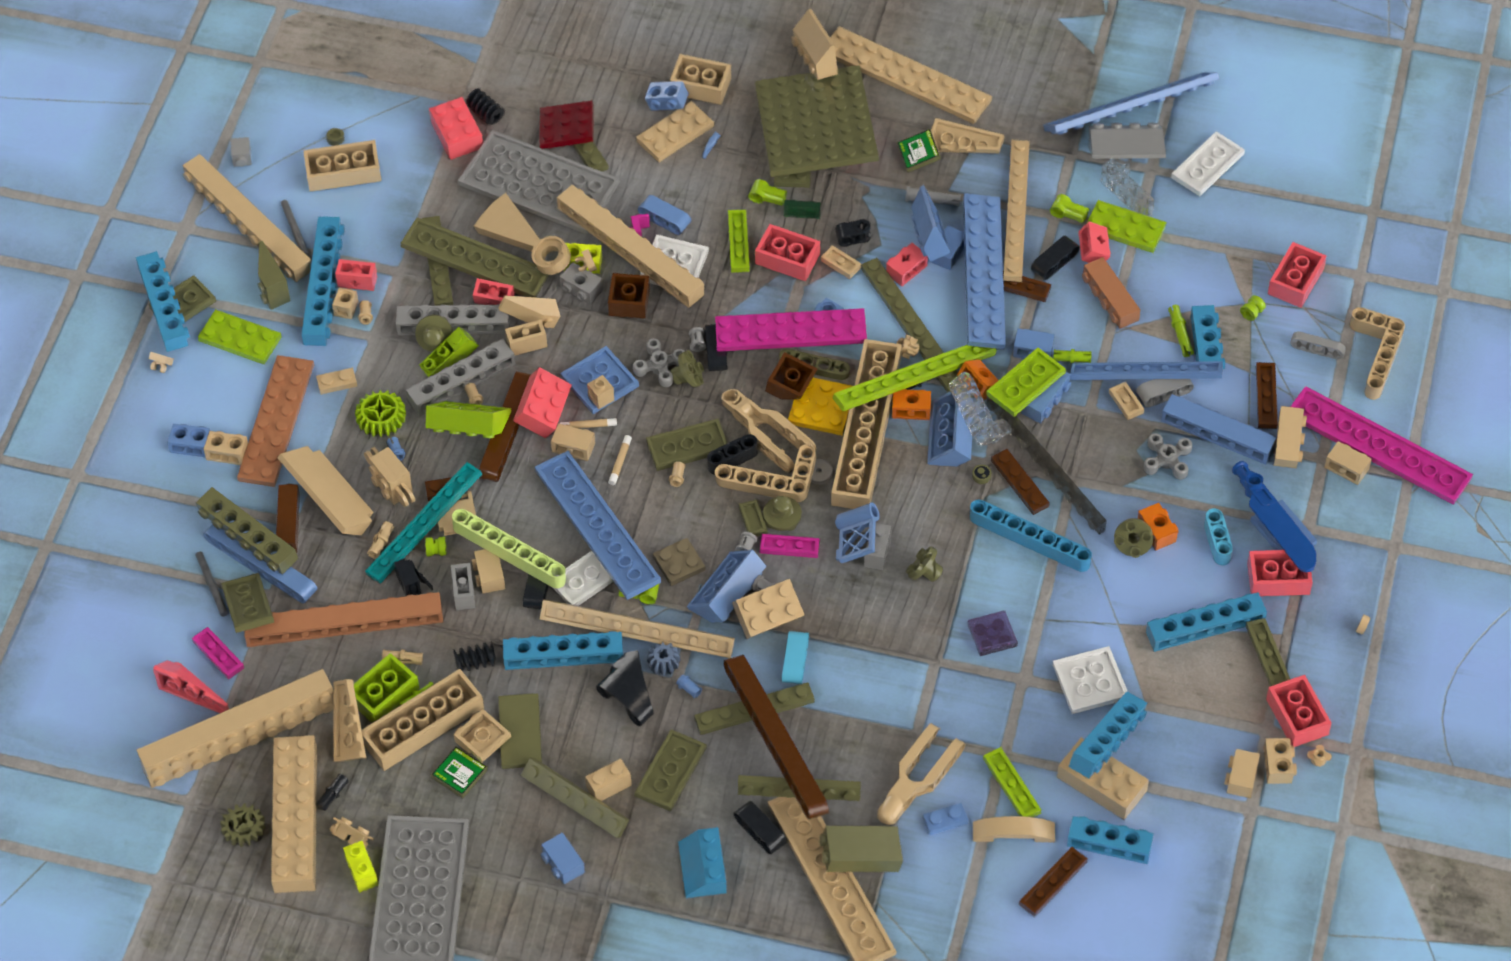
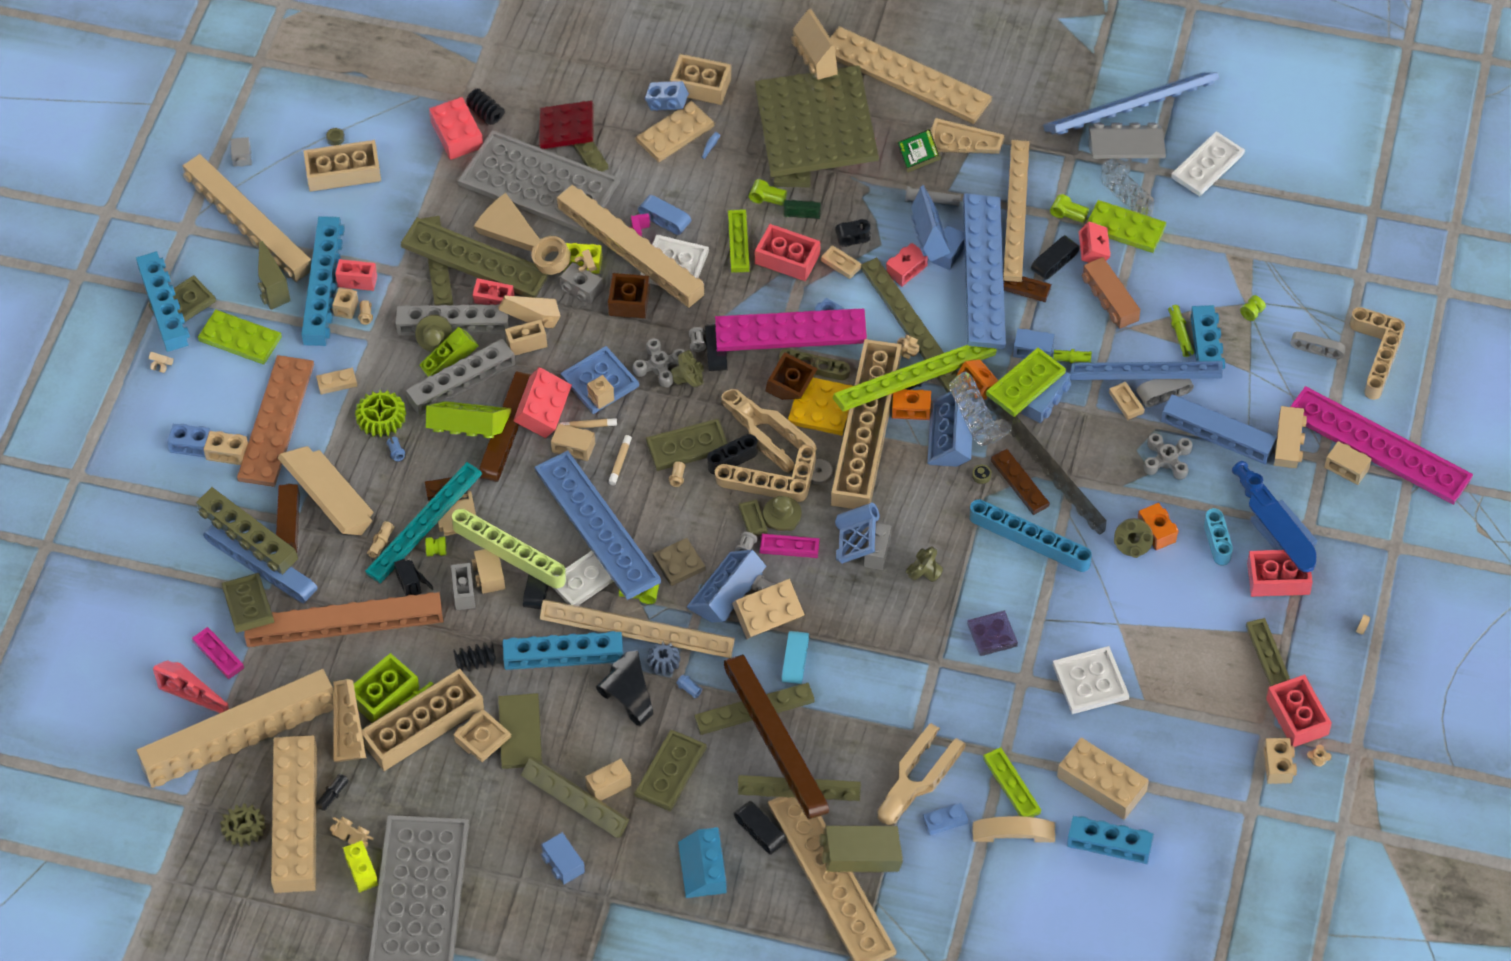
flat silver bar [195,552,228,617] -> none
flat silver bar [281,200,309,256] -> none
tan brick [364,447,415,507] -> none
tan pin [382,649,423,665] -> none
tile [431,746,488,798] -> none
tan pin [464,383,483,405] -> none
reddish brown plate [1019,847,1088,917] -> none
dark azure brick [1068,691,1147,779] -> none
dark azure brick [1146,592,1267,652] -> none
tan brick [1224,749,1260,798] -> none
reddish brown plate [1256,362,1278,429] -> none
coral brick [1268,242,1327,308] -> none

